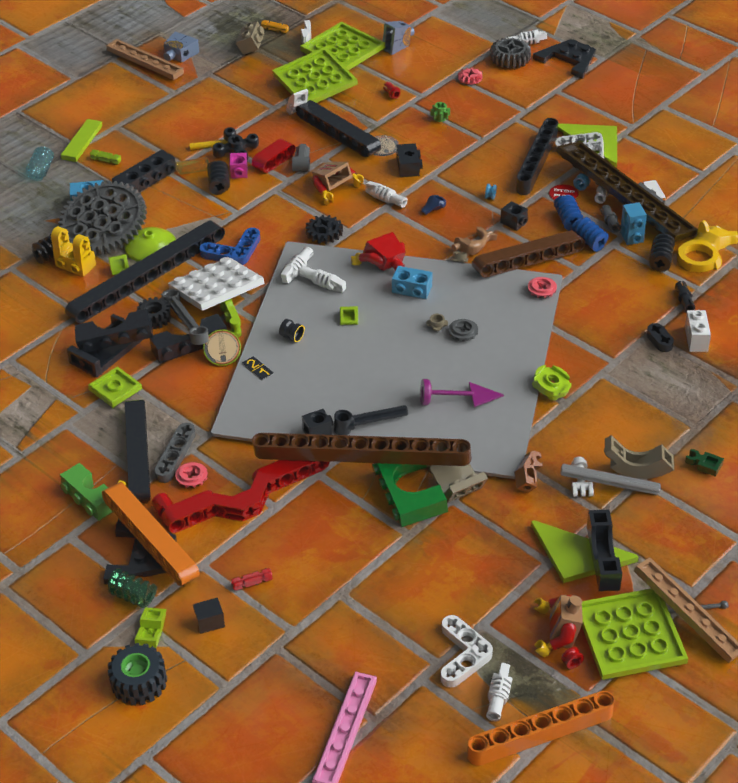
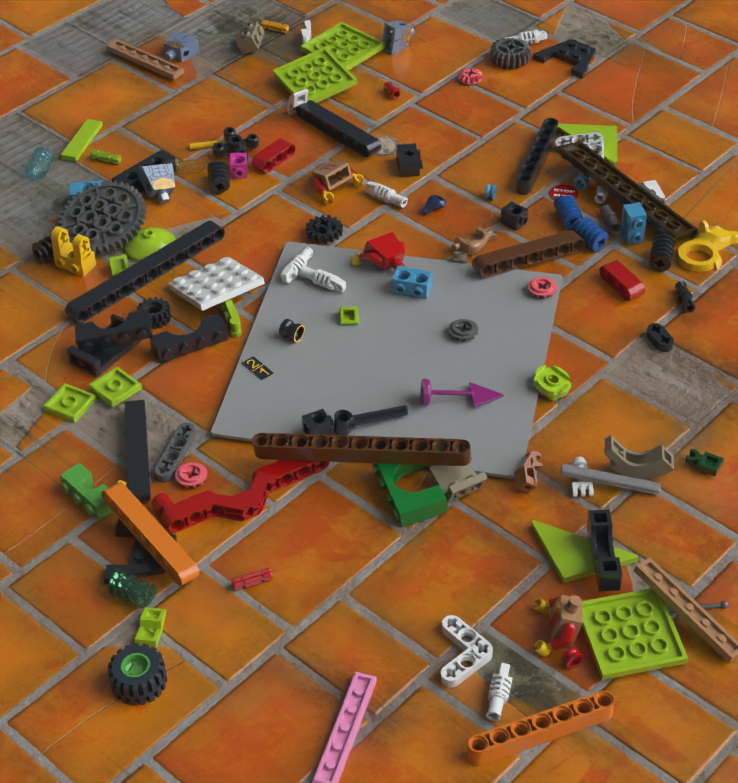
dark grey piece [161,289,209,345] -> none
black panel [193,597,225,634] -> none
blue beam [200,228,260,265] -> none
piece [204,330,241,366] -> none
dark grey piece [292,144,310,171] -> none
dark tan plate [426,313,448,331] -> none
bright green gear [430,102,450,122] -> none
white brick [685,310,711,352] -> none
none -> lime tile [42,383,97,423]
none -> sand blue torso [138,163,175,204]
none -> red beam [599,260,645,301]

